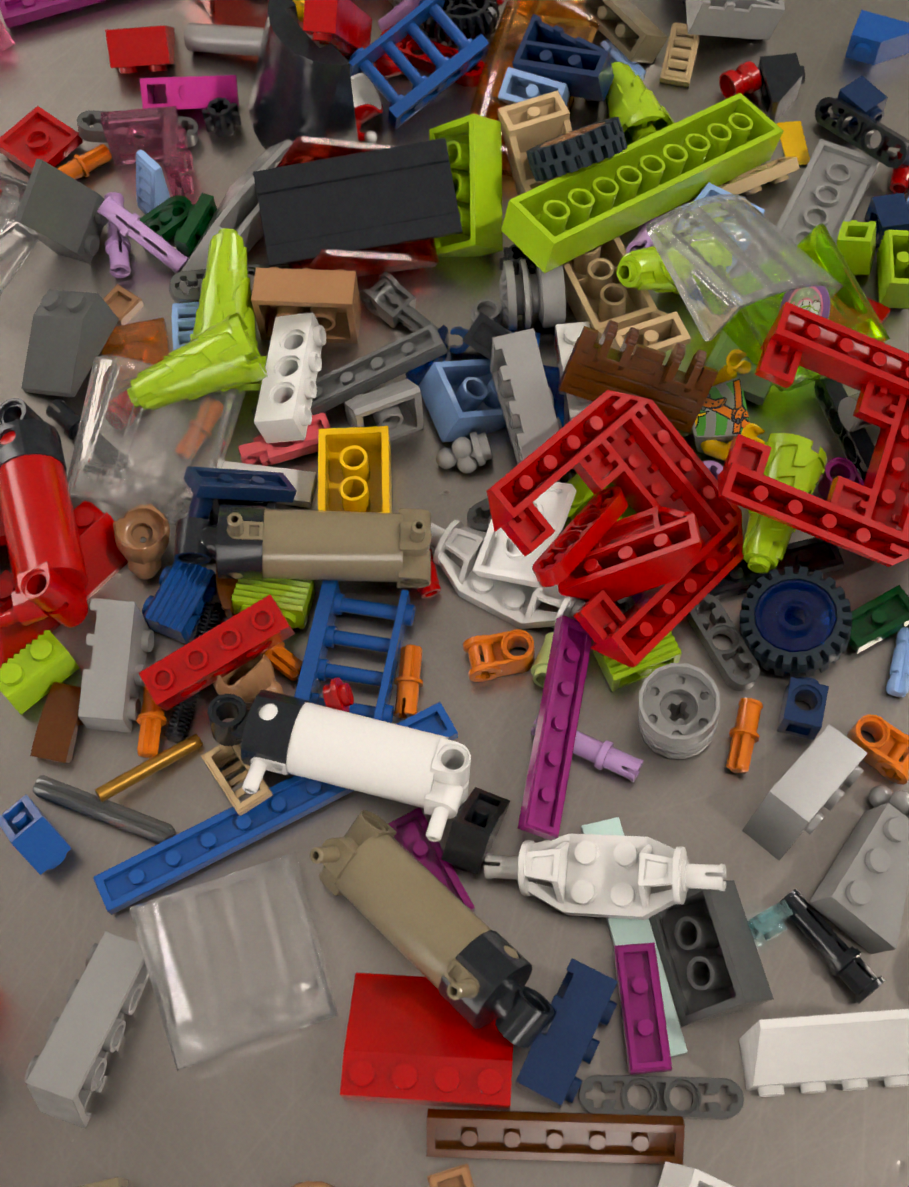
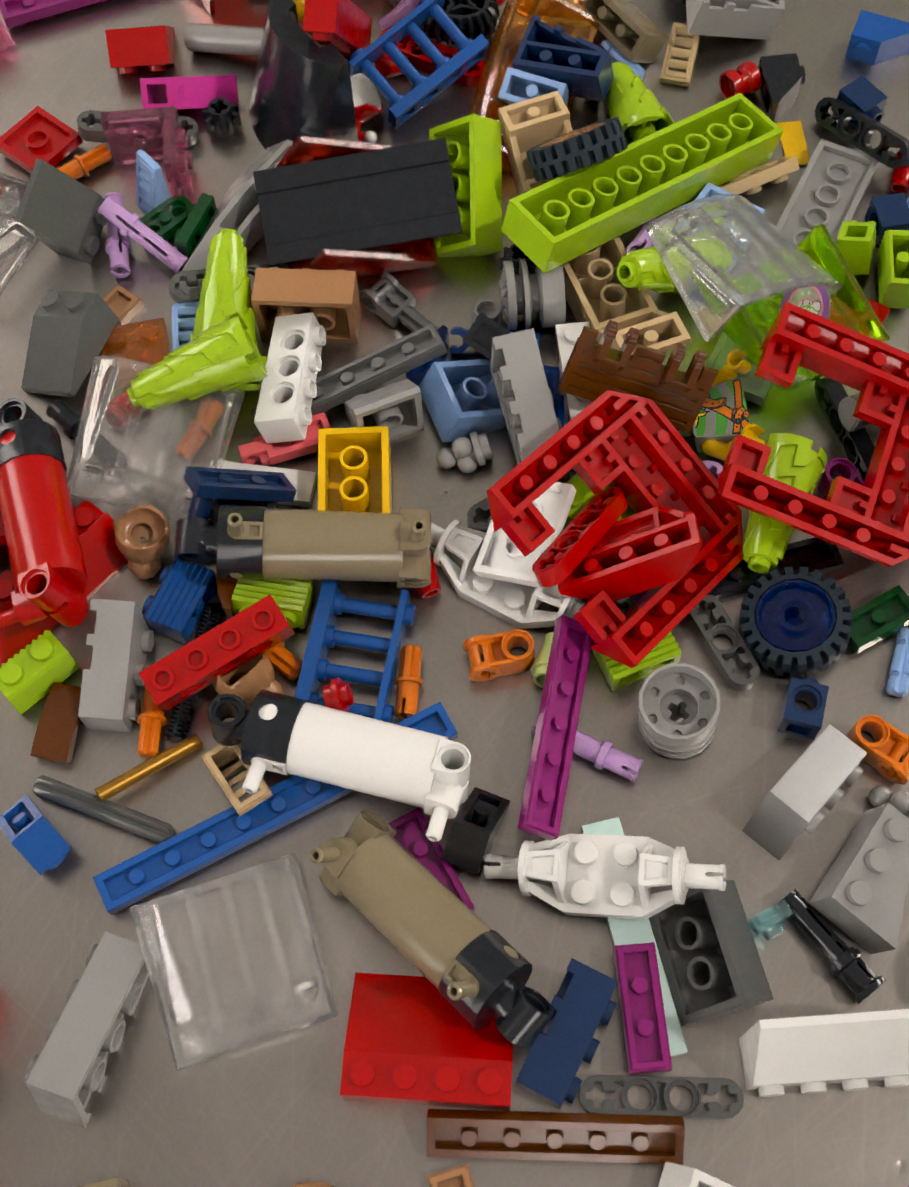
orange axle [726,698,763,774] -> none

